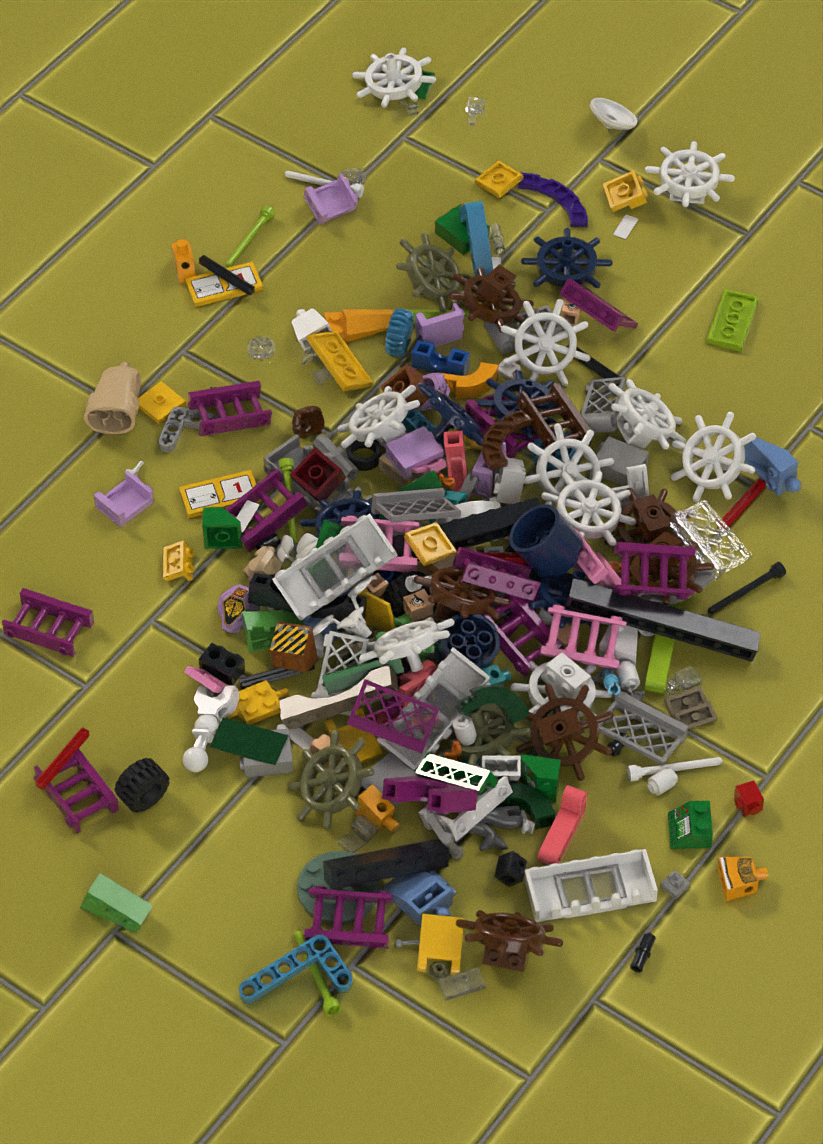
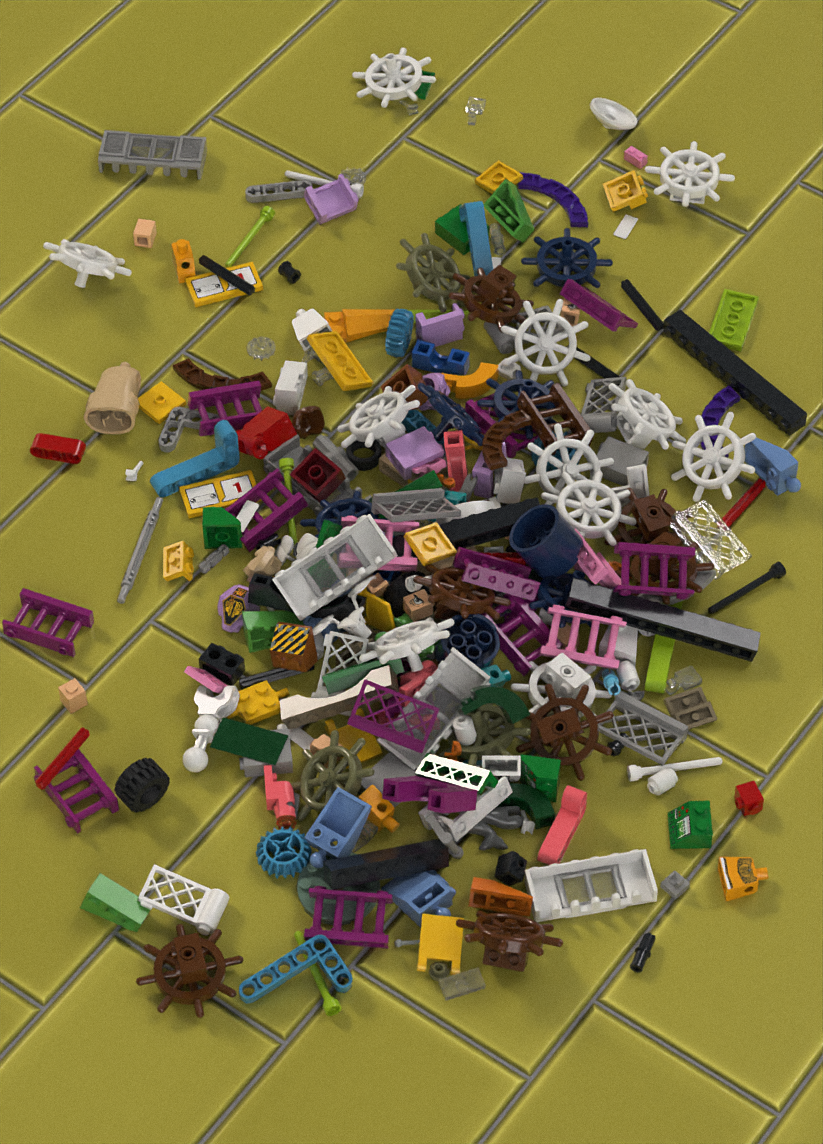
lavender panel [94,471,154,527] -> none
none -> red beam [30,433,86,464]
none -> white piece [43,239,132,288]
none -> light nougat brick [58,678,88,714]
none -> light grey window [98,130,207,180]
none -> light grey axle [117,497,163,604]
none -> light nougat brick [133,219,157,248]
none -> reddish brown piece [136,924,244,1018]
none -> white piece [137,864,230,936]
none -> dark azure beam [150,420,240,497]
none -> reddish brown tile [173,358,272,391]
none -> light grey axle [198,544,229,574]
none -> red piece [236,406,297,459]
none -> light grey beam [245,180,312,203]
none -> dark azure gear [256,826,312,879]
none -> coral plate [264,765,300,830]
none -> white wedge [273,361,308,415]
none -> black bush [278,261,301,284]
none -> medium blue slope [304,787,372,868]
none -> orange slope [468,877,533,917]
none -> bright green wedge [483,179,535,243]
none -> black axle [621,279,664,331]
none -> bright pink piece [624,146,648,169]
none -> black brick [663,310,807,436]
none -> dark purple tile [700,386,740,458]

